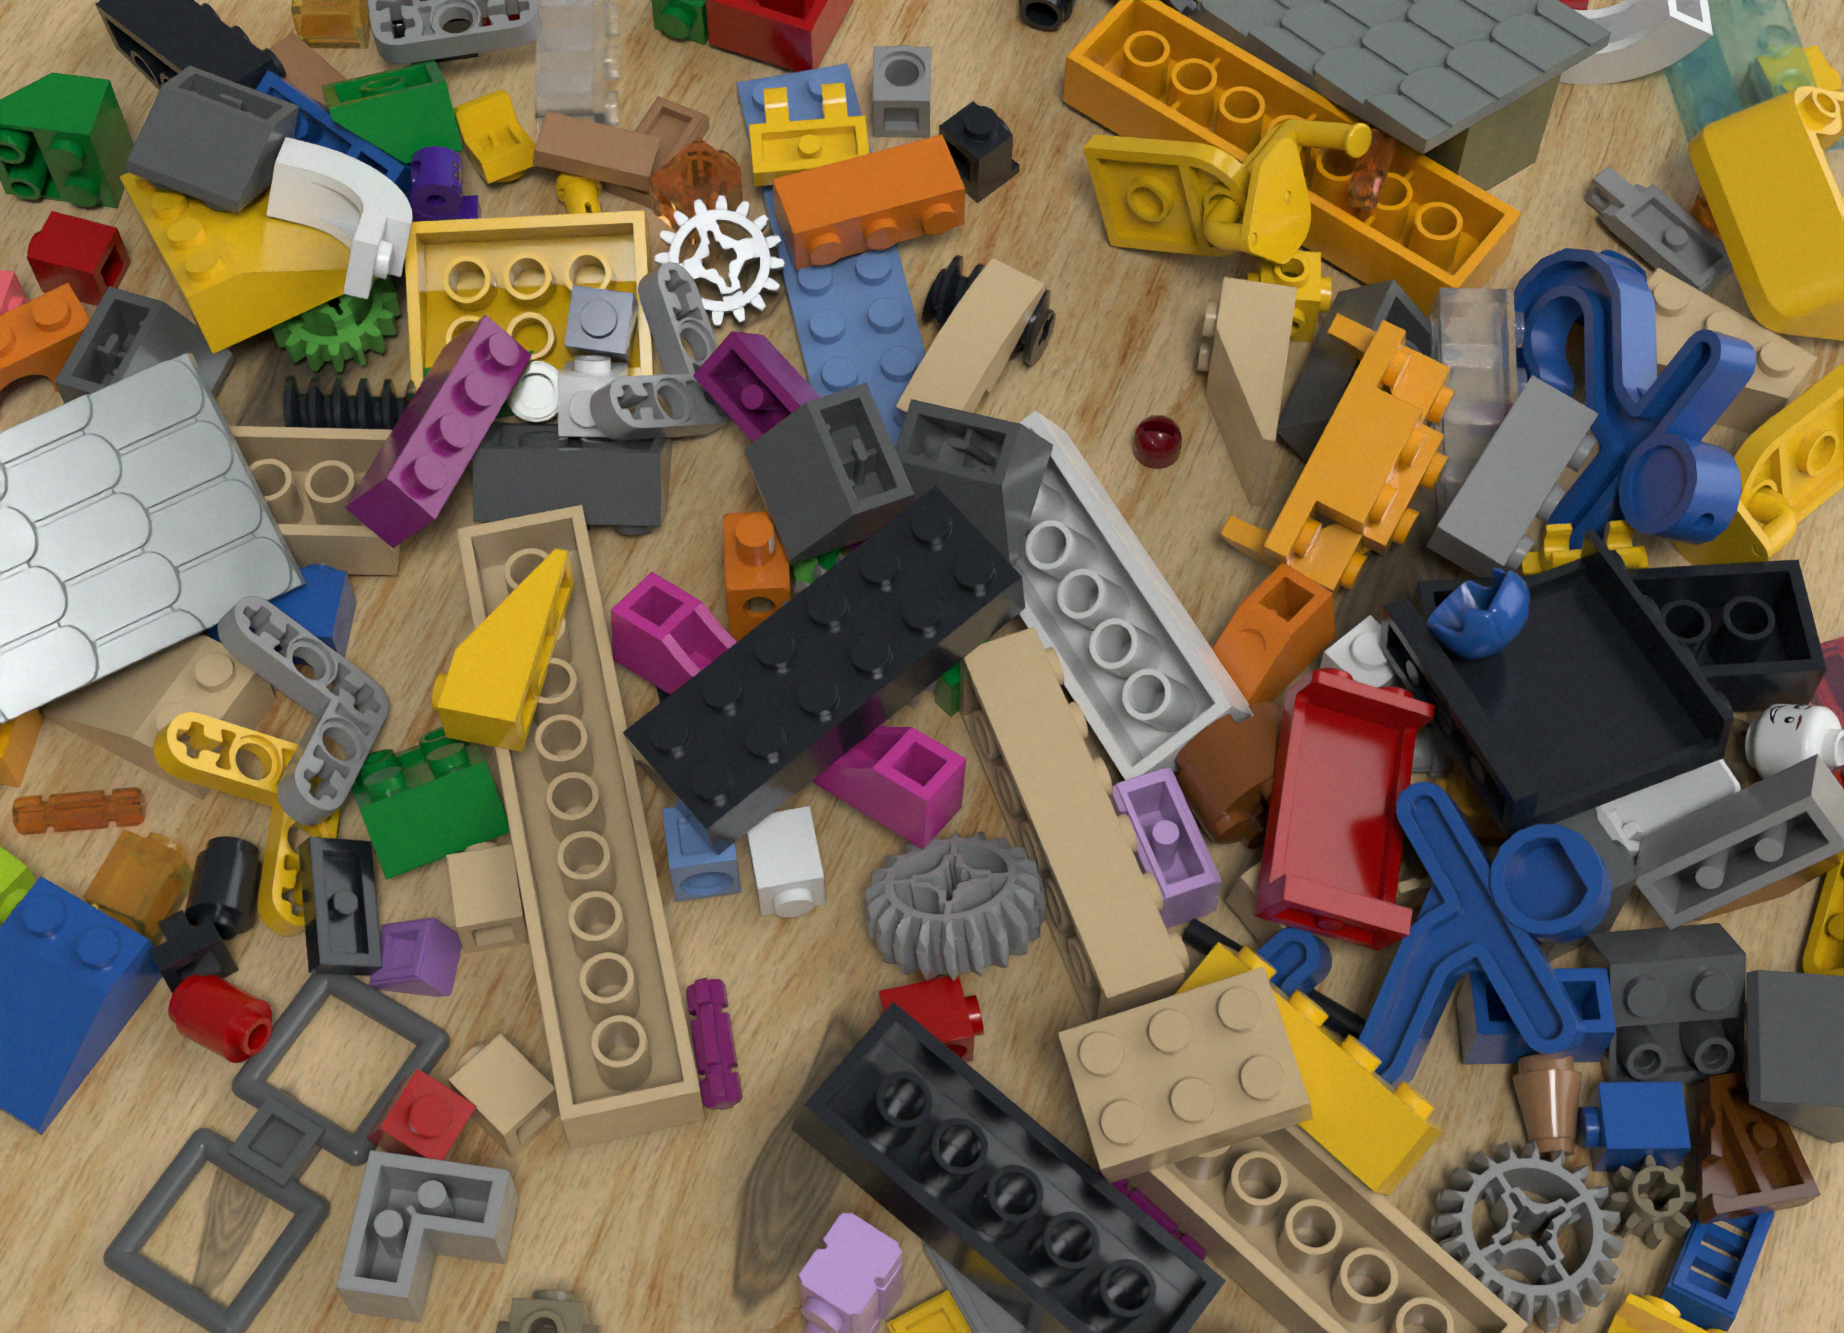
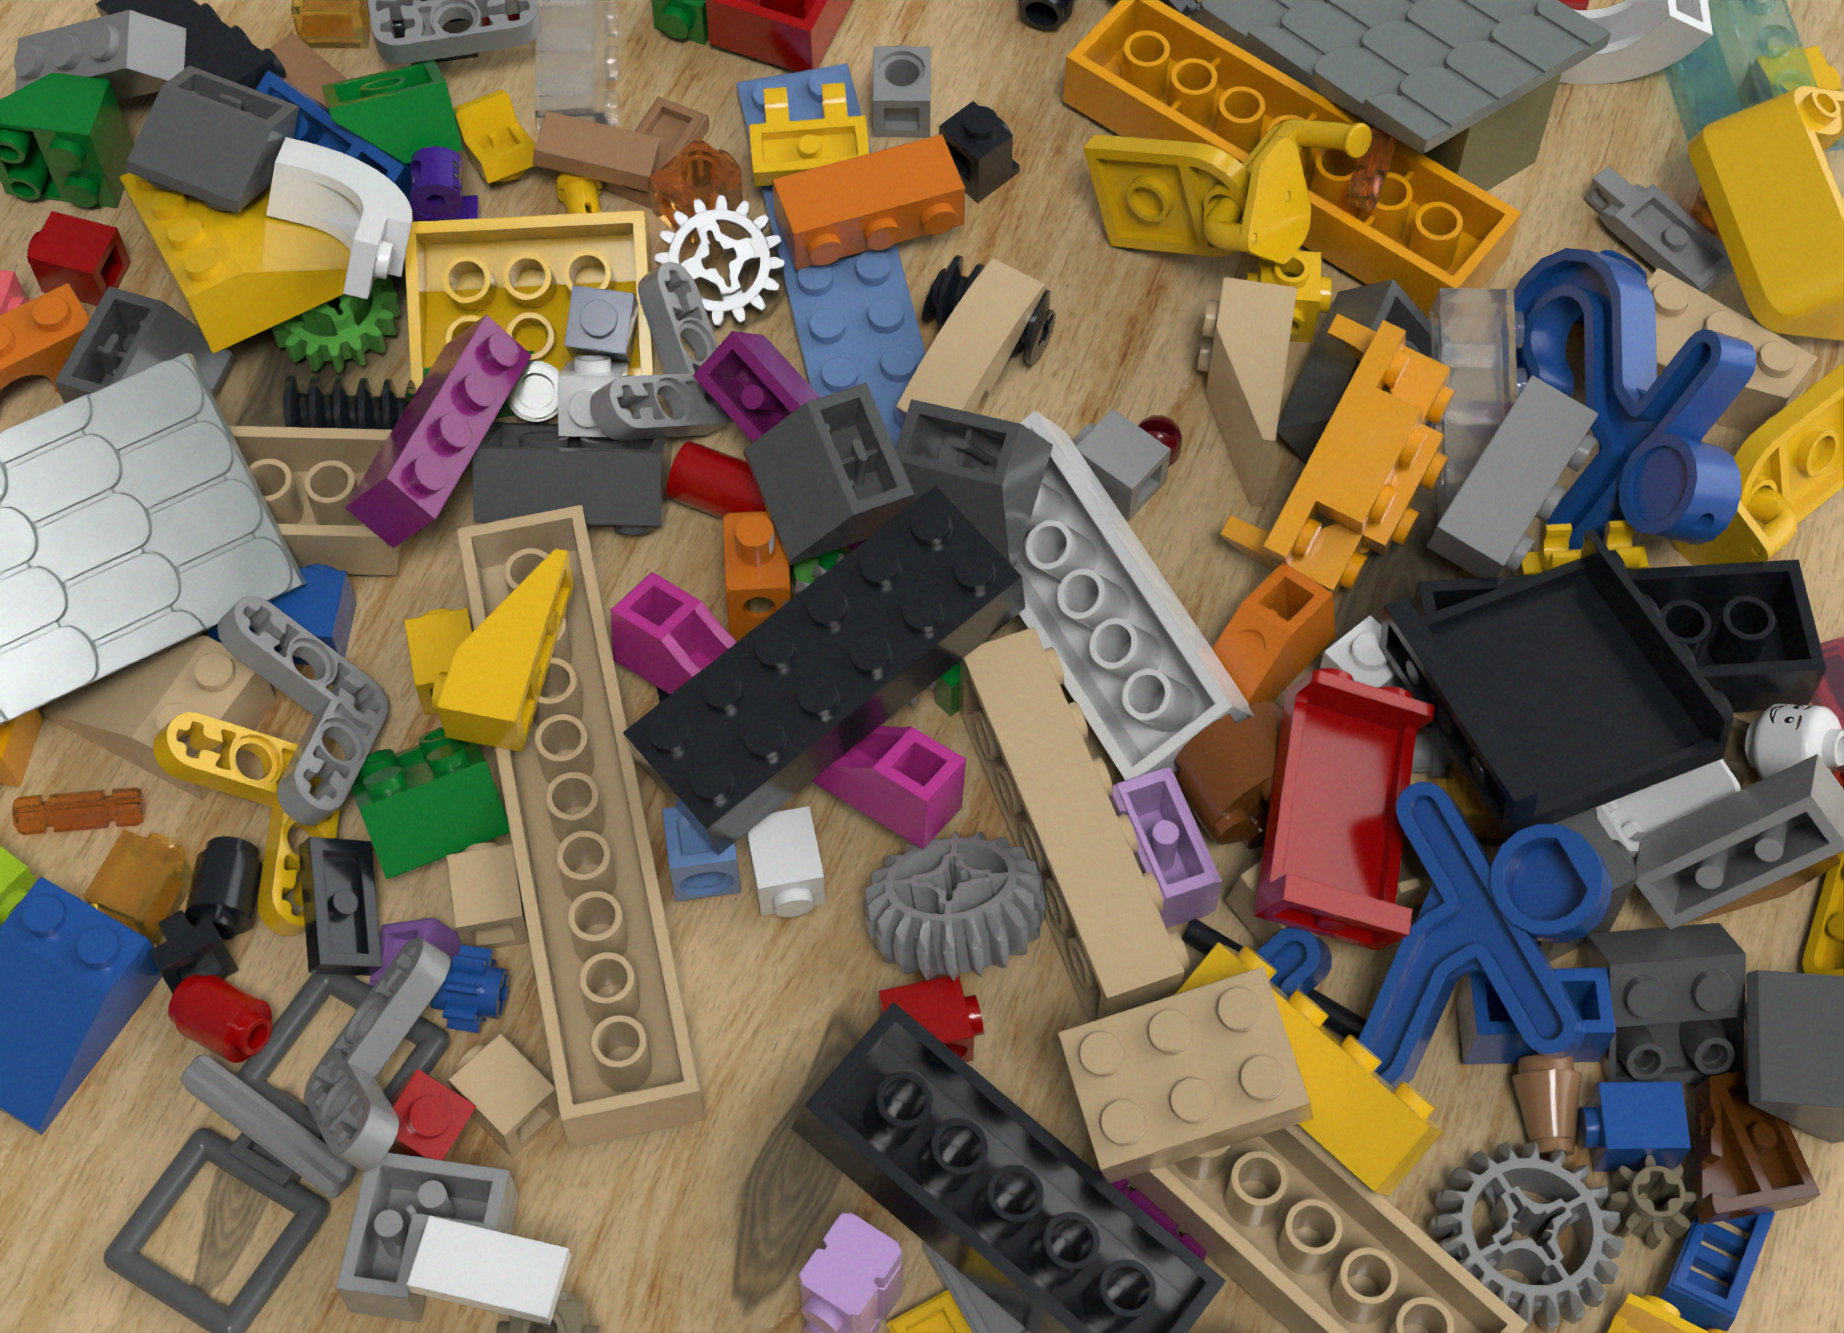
magenta axle [686,978,743,1110] -> none
blue hair [1426,567,1530,660] -> none
none -> light grey brick [14,10,186,101]
none -> light grey axle [180,1055,356,1198]
none -> light grey beam [304,937,451,1172]
none -> yellow brick [404,607,474,716]
none -> white tile [407,1216,571,1325]
none -> blue gear [430,944,510,1033]
none -> red brick [666,441,767,518]
none -> light grey brick [1073,409,1171,521]

